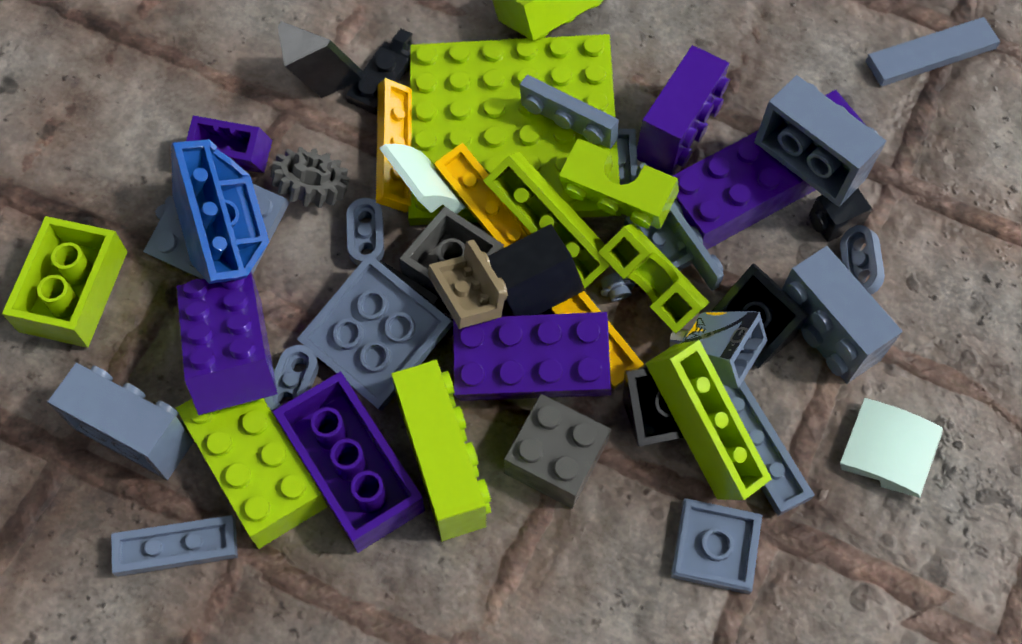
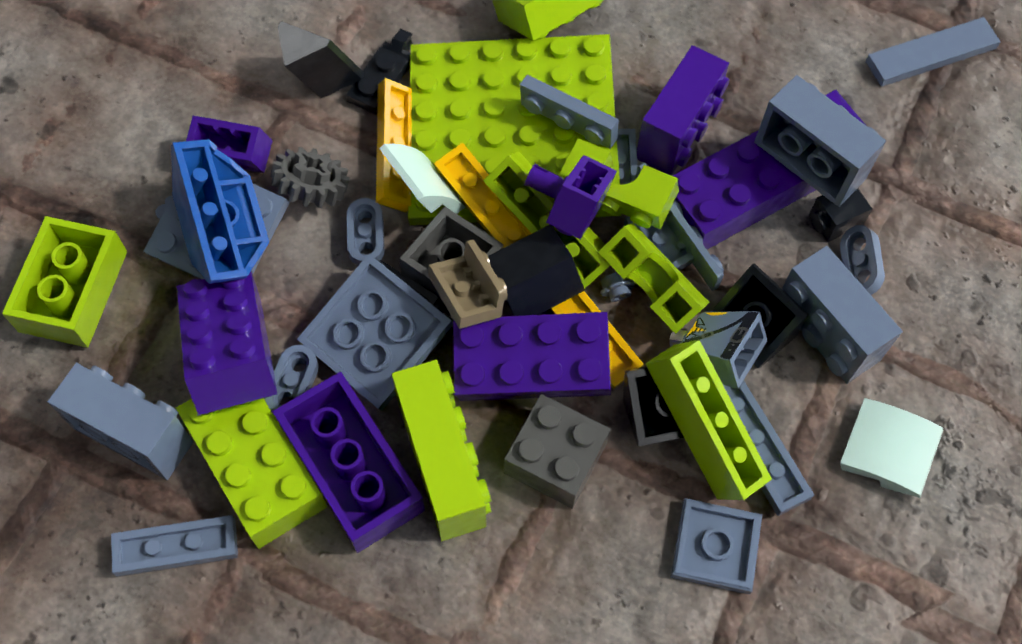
none -> dark purple brick [524,155,617,240]

